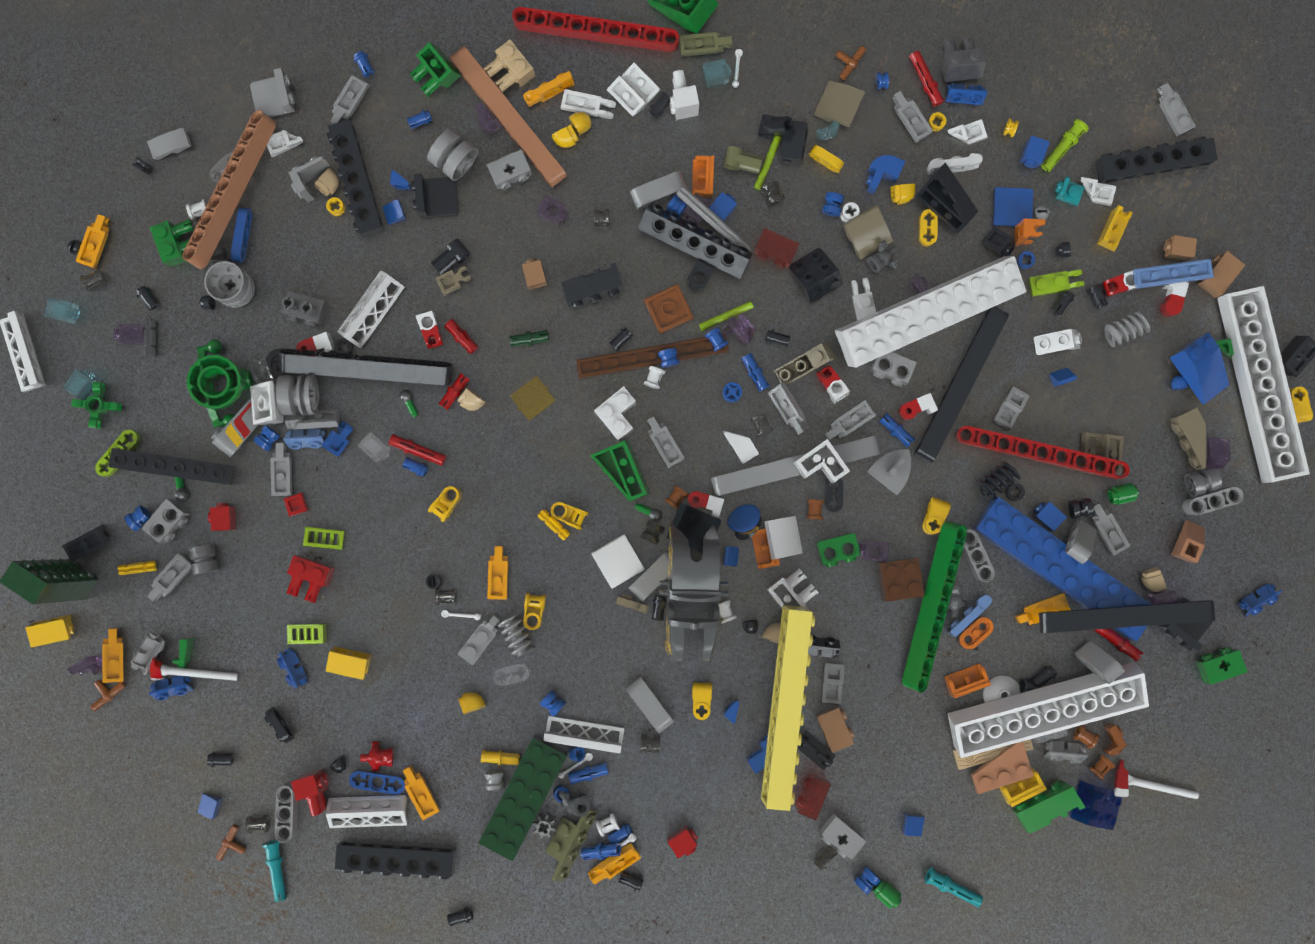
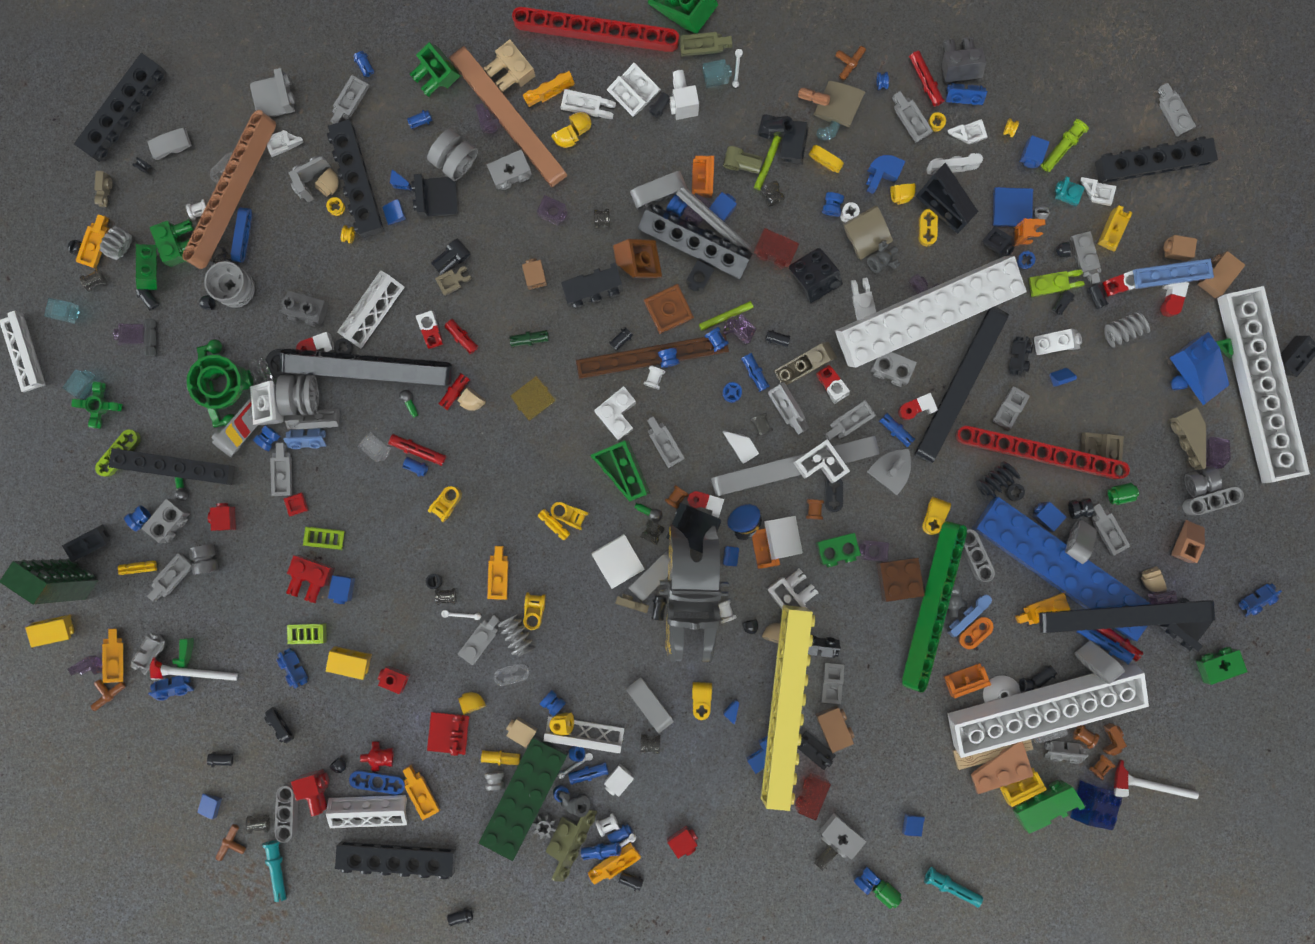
blue plate [321,421,353,457] -> none
yellow piece [1289,387,1313,423] -> none
none -> black brick [74,53,166,162]
none -> dark tan plate [94,171,113,207]
none -> light grey gear [100,226,132,260]
none -> green brick [136,244,157,290]
none -> blue brick [328,575,355,604]
none -> yellow bush [341,225,355,244]
none -> red brick [377,666,410,694]
none -> red hinge [427,712,470,756]
none -> tan brick [506,717,538,748]
none -> yellow piece [549,713,574,735]
none -> white brick [604,763,634,797]
none -> dark orange slope [613,239,662,278]
none -> nougat piece [798,88,830,106]
none -> black hinge [1009,336,1033,377]
none -> light grey hinge [1070,231,1101,286]
none -> blue pin [1077,630,1135,665]

